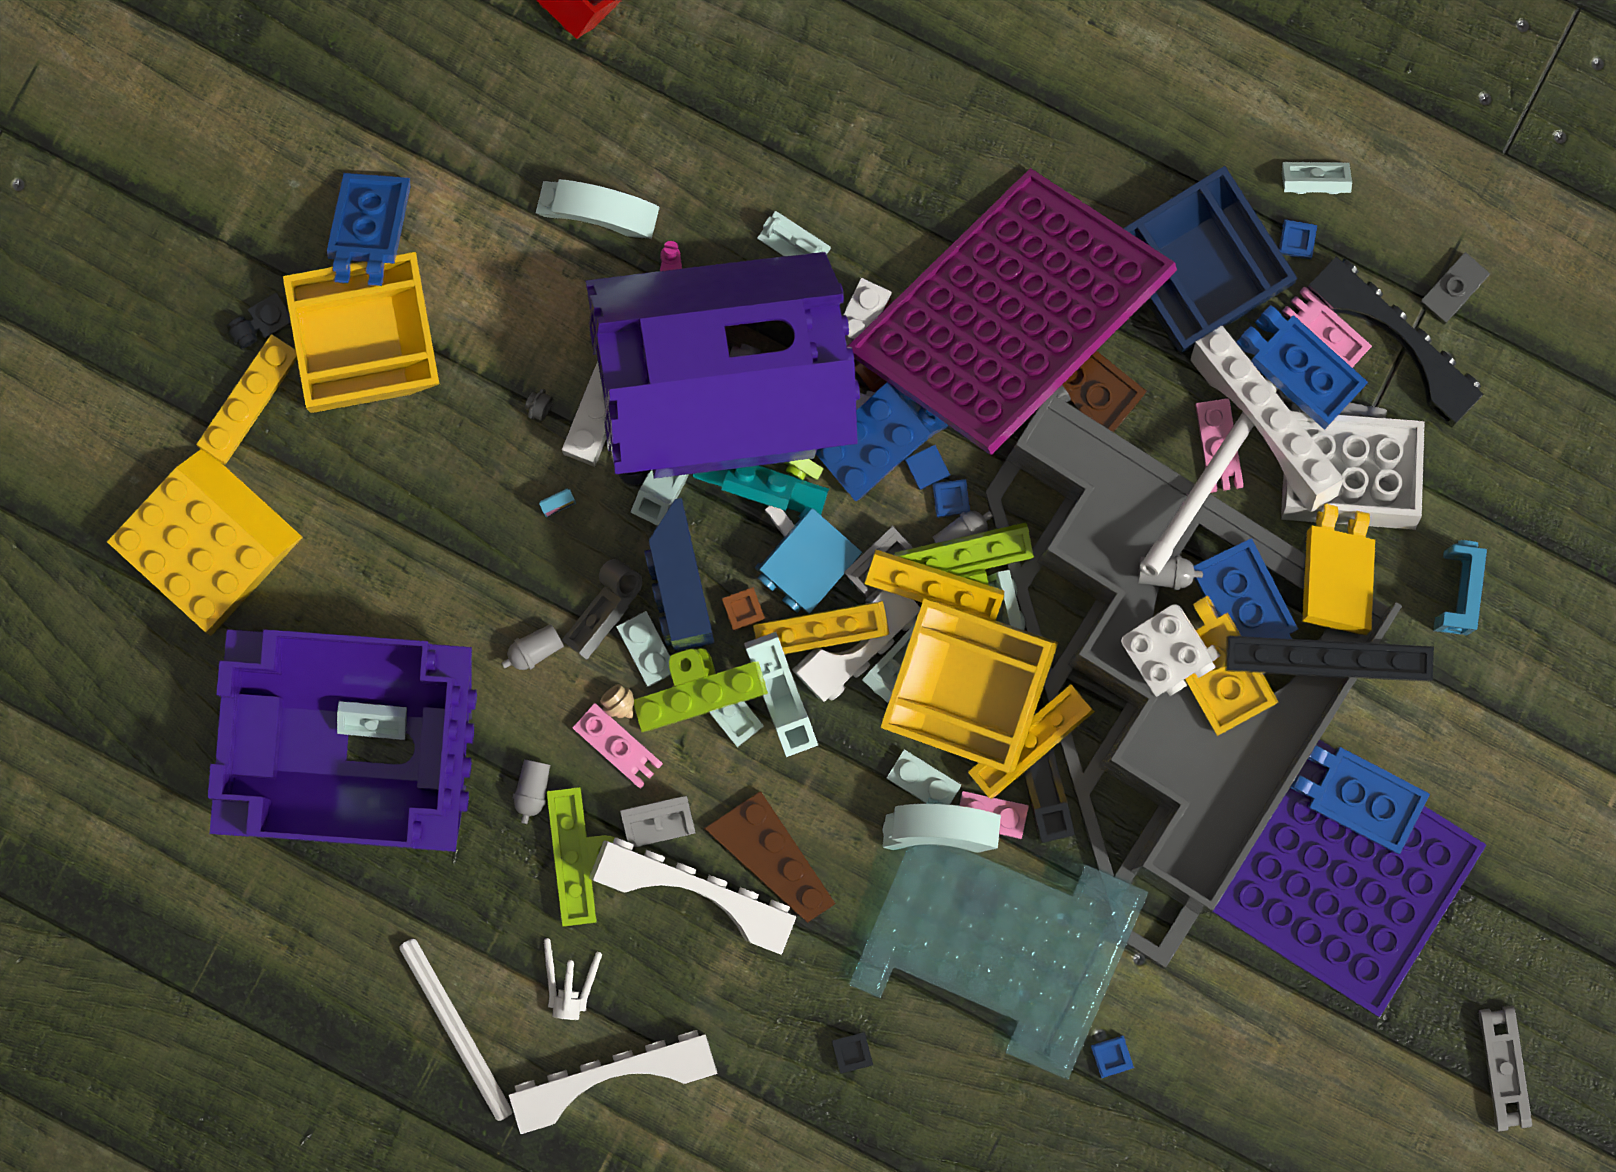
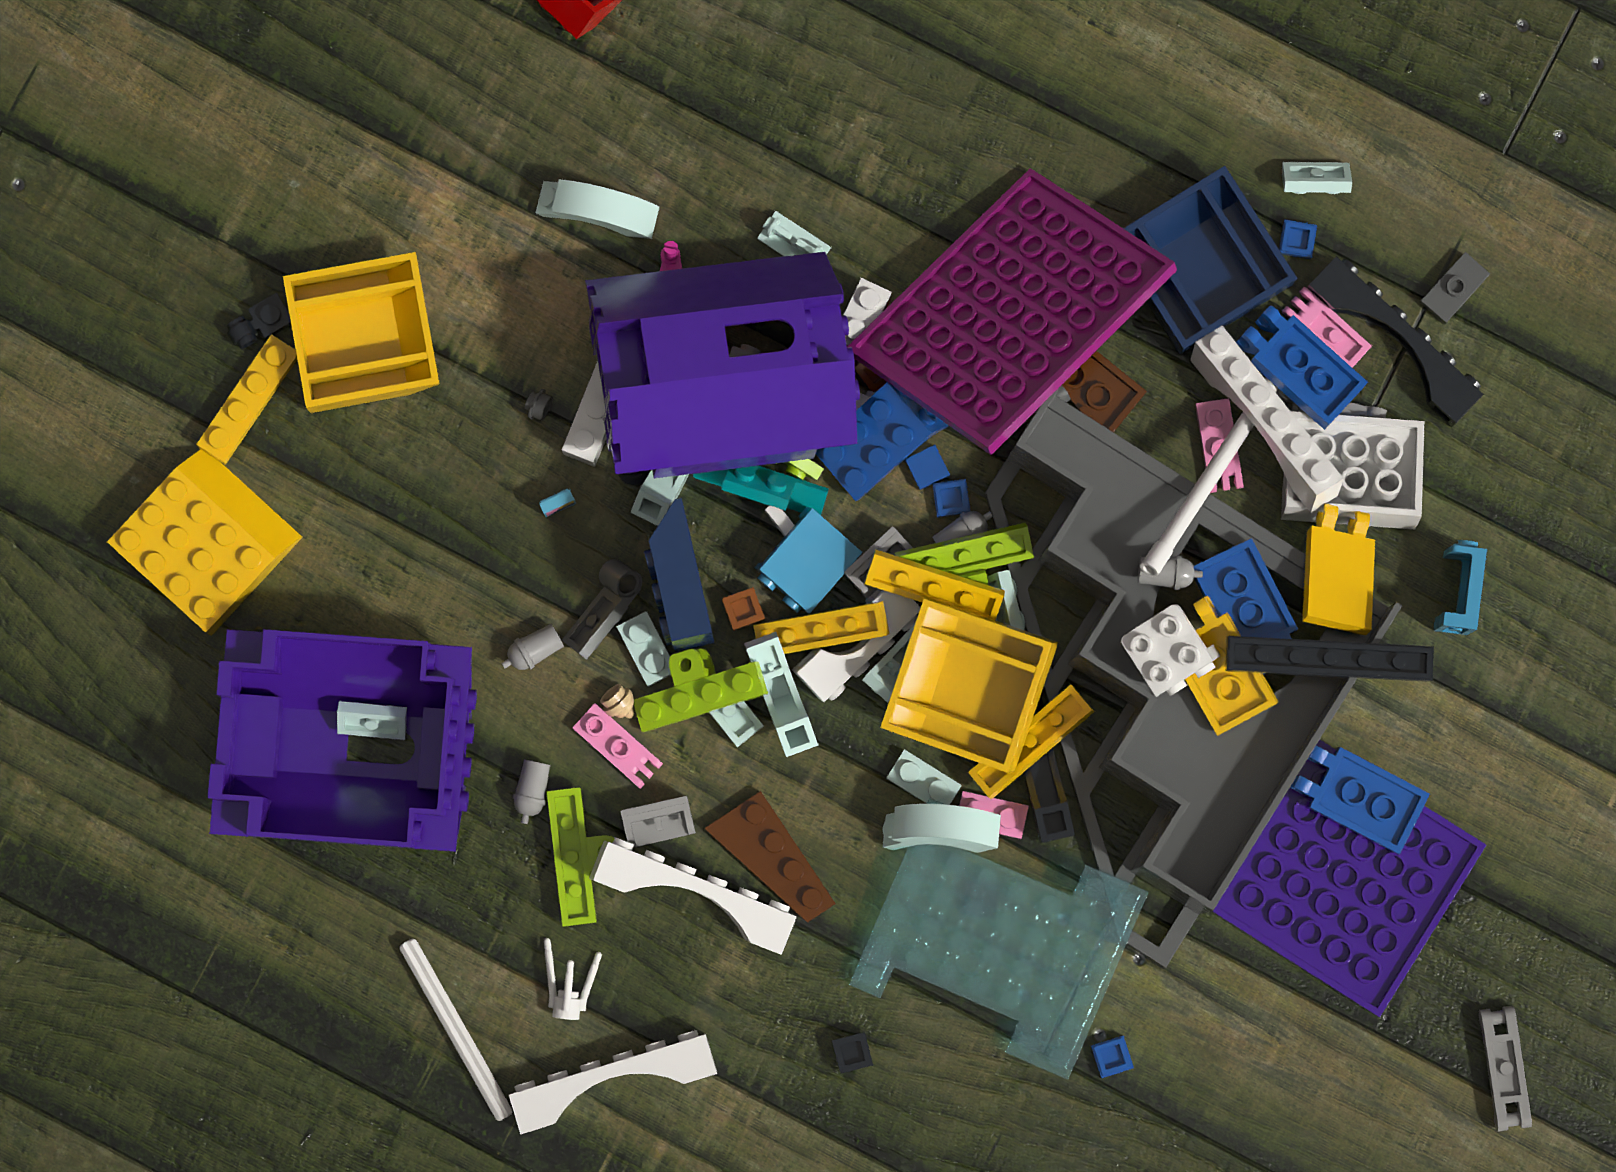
blue tile [327,173,411,286] -> none

